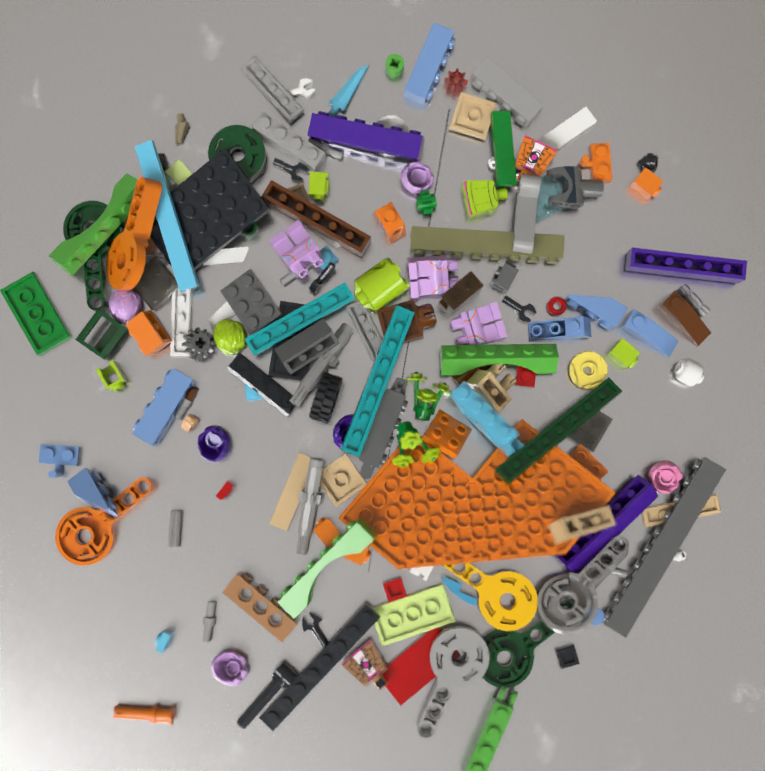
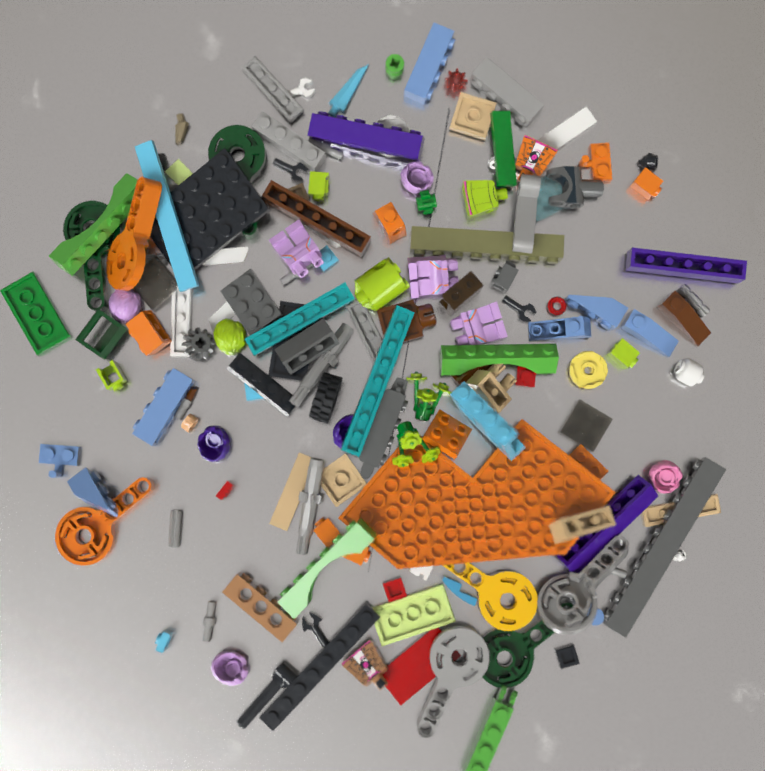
orange pin [113,705,175,725] -> none
black bar [308,262,336,294] -> none
dark green plate [495,377,622,486] -> none

